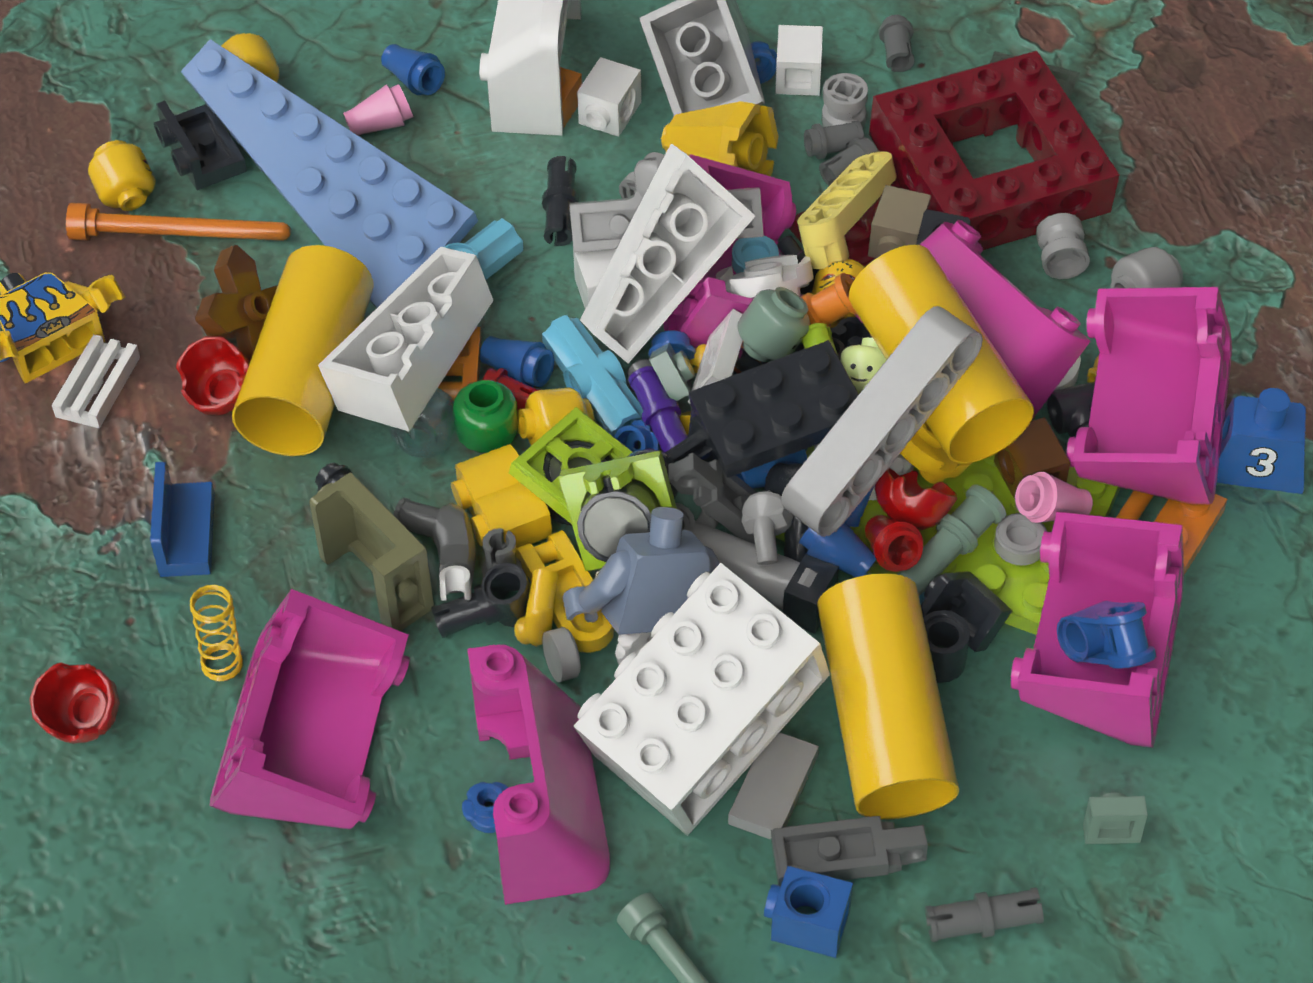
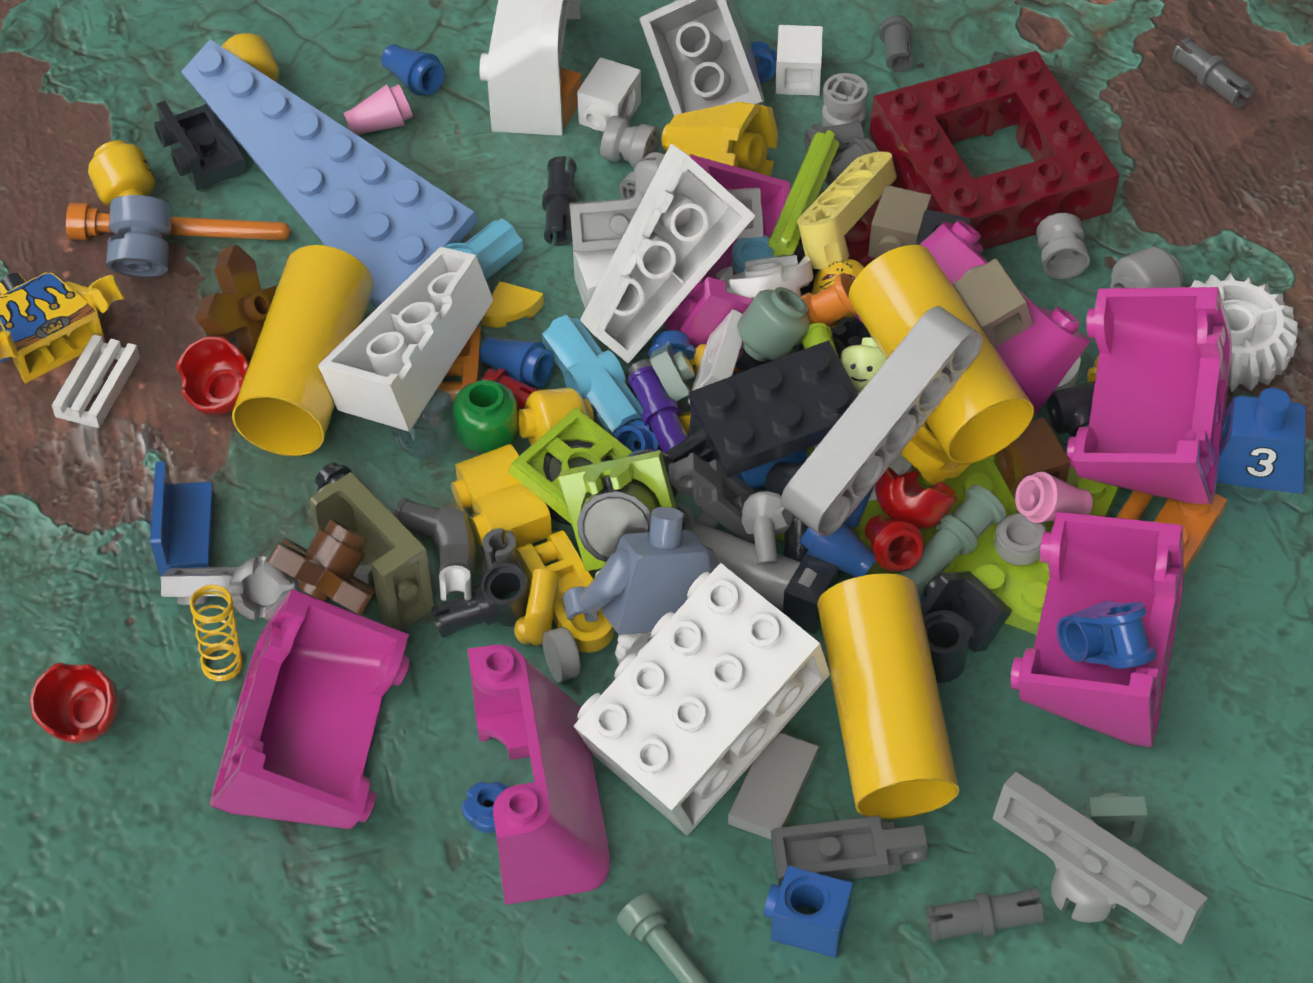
none -> sand blue wheel [106,195,172,277]
none -> light grey plate [161,556,374,621]
none -> reddish brown plant [267,519,375,615]
none -> yellow tile [482,281,544,328]
none -> light grey wheel [600,115,659,168]
none -> lime axle [768,130,840,258]
none -> dark tan brick [953,258,1034,348]
none -> light grey plate [992,772,1208,945]
none -> dark grey pin [1172,38,1255,108]
none -> white gear [1191,273,1298,392]

